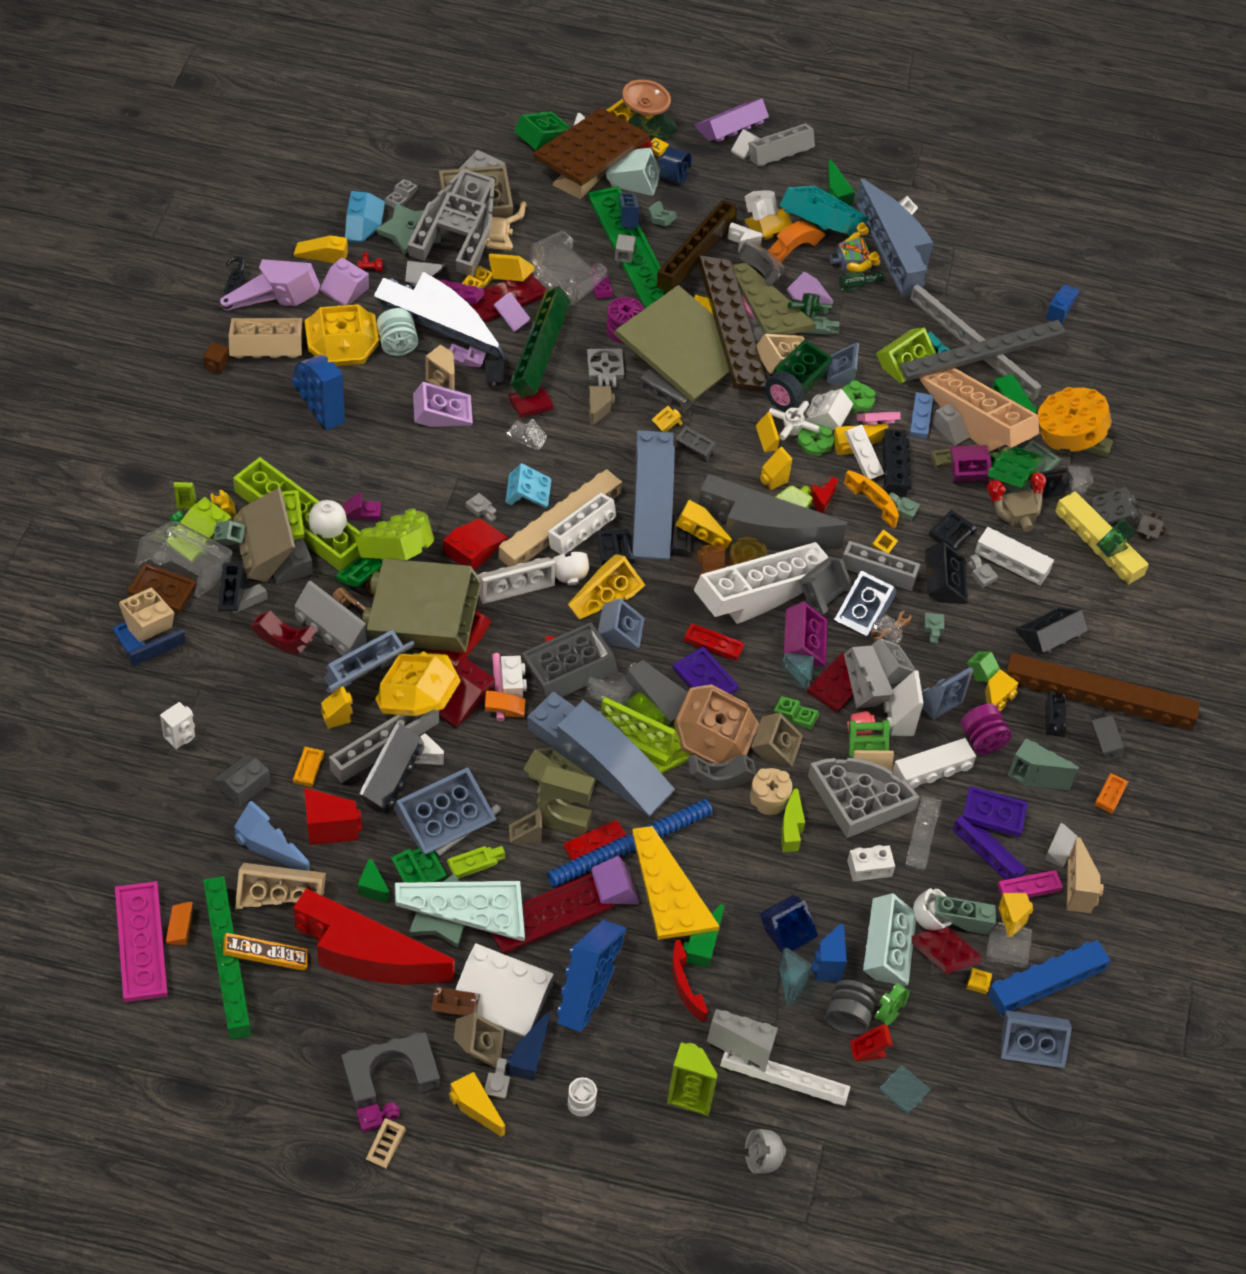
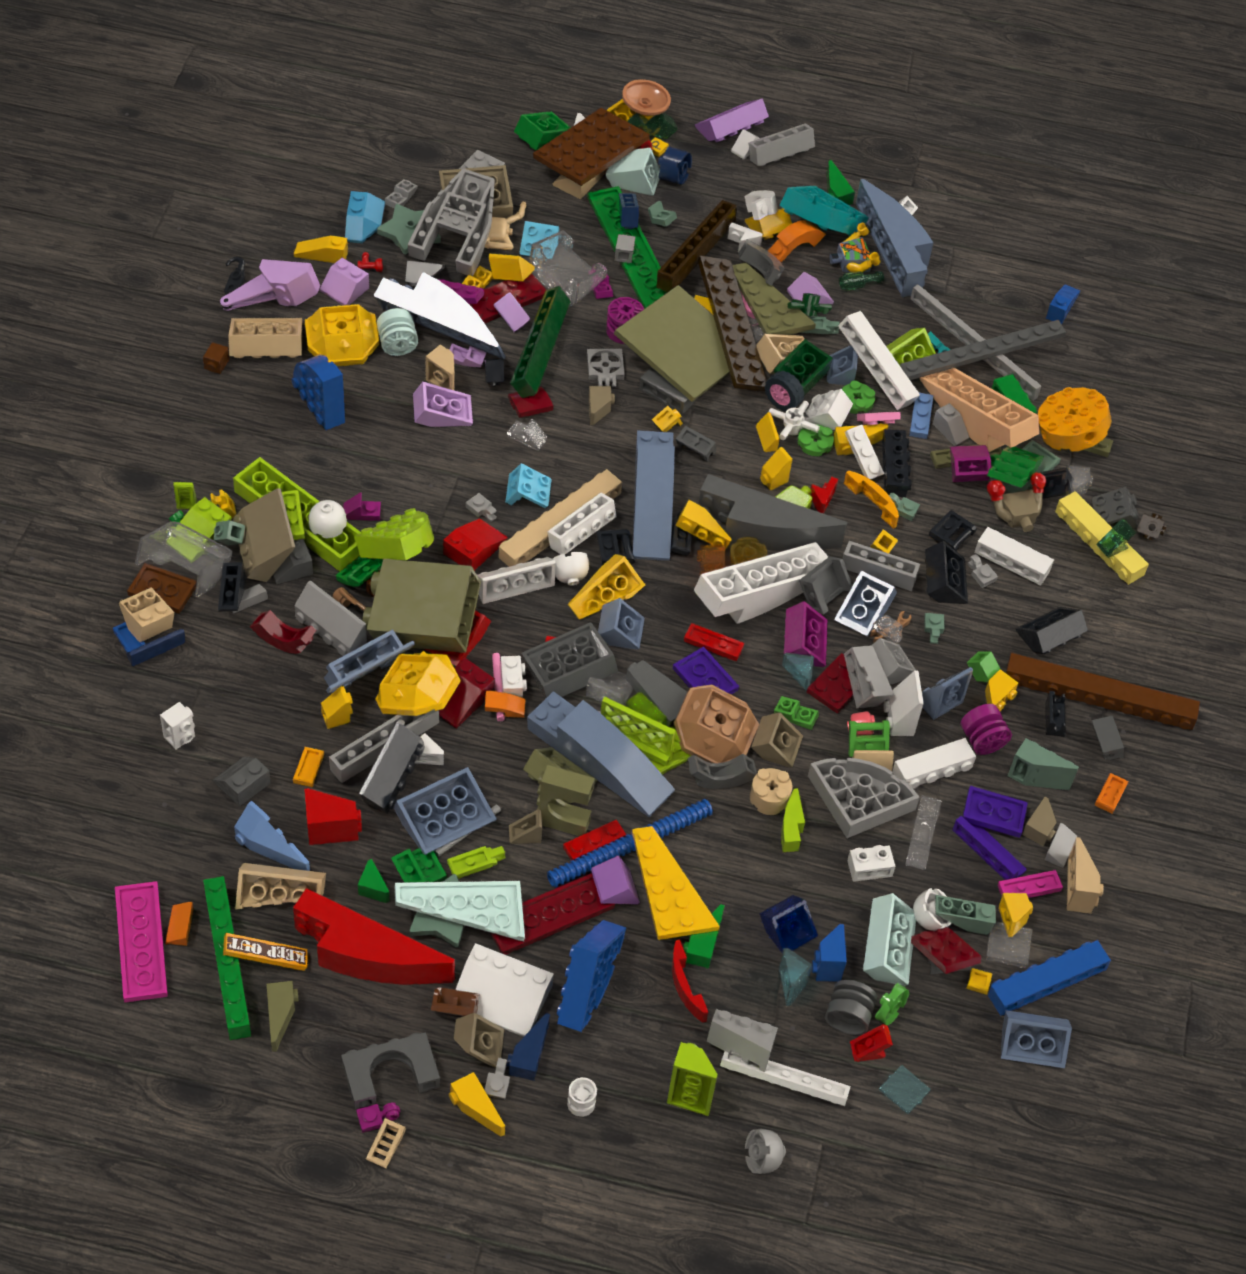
none -> olive slope [266,981,299,1052]
none -> medium azure bracket [520,221,560,260]
none -> white brick [838,311,920,410]
none -> dark tan slope [1022,797,1057,846]

